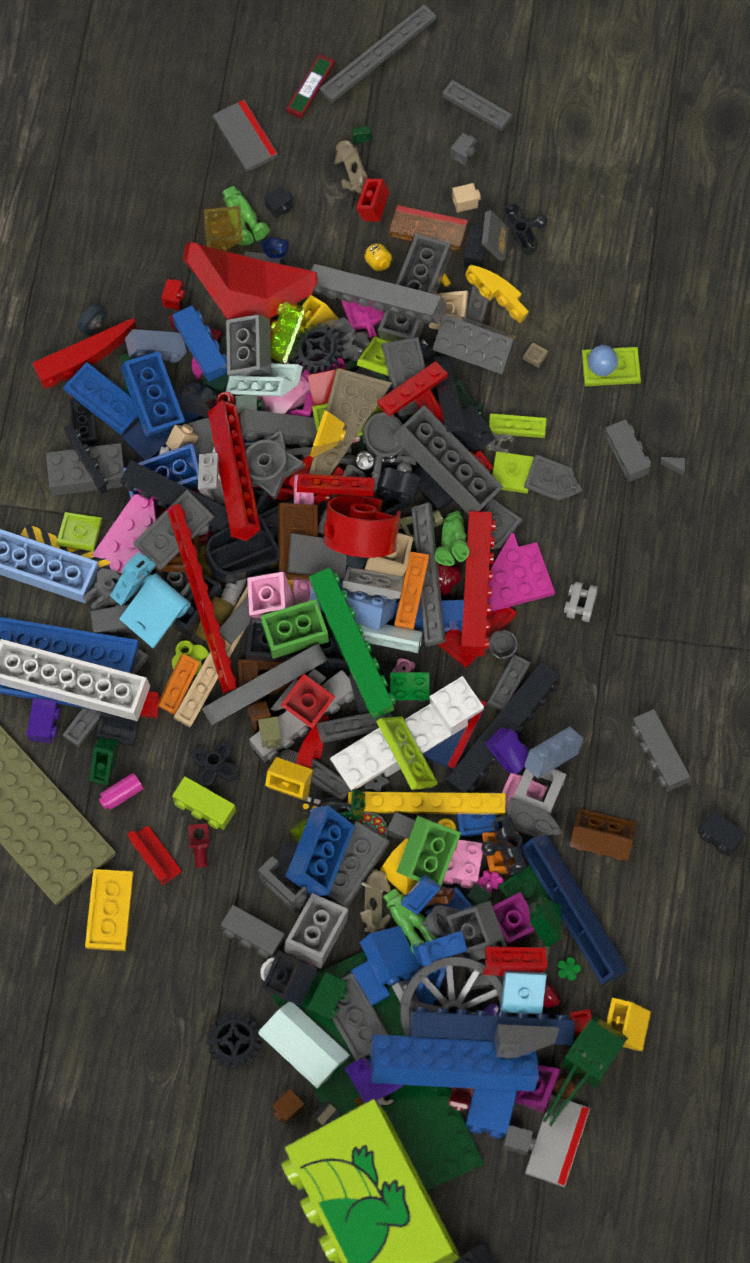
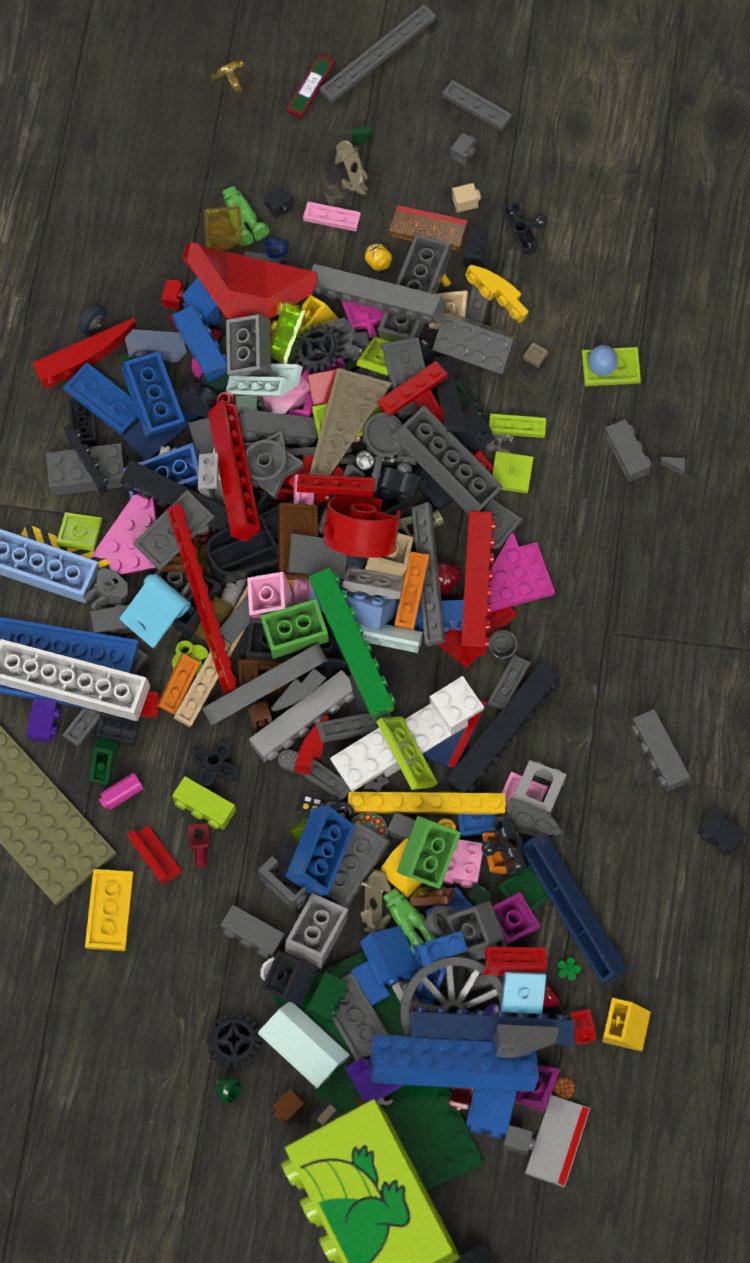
medium azure piece [110,552,156,606] -> none
tan brick [166,424,199,450] -> none
dark grey tile [212,100,278,173] -> none
olive brick [258,717,282,749] -> none
yellow slope [265,757,313,801] -> none
red brick [280,674,336,728] -> none
yellow slope [310,411,346,457] -> none
dark green bracket [339,789,366,821] -> none
red brick [356,179,390,222] -> none
green hinge [390,672,429,700] -> none
bright pink plate [393,658,415,672] -> none
blue tile [401,875,441,915] -> none
bright green piece [434,511,469,566] -> none
dark pink plant [477,870,503,893] -> none
dark grey tile [482,211,509,261] -> none
dark purple brick [485,728,529,775] -> none
dark grey tile [524,454,583,501] -> none
sand blue brick [524,726,584,778] -> none
dark green slope [529,897,561,947] -> none
dark green slope [543,1015,628,1127] -> none
light grey brick [564,581,598,622] -> none
reddish brown slope [570,808,637,861] -> none
none -> blue slope [182,278,221,328]
none -> clear yellow tile [210,58,244,93]
none -> dark green cone [215,1077,242,1104]
none -> bright pink plate [303,202,361,232]

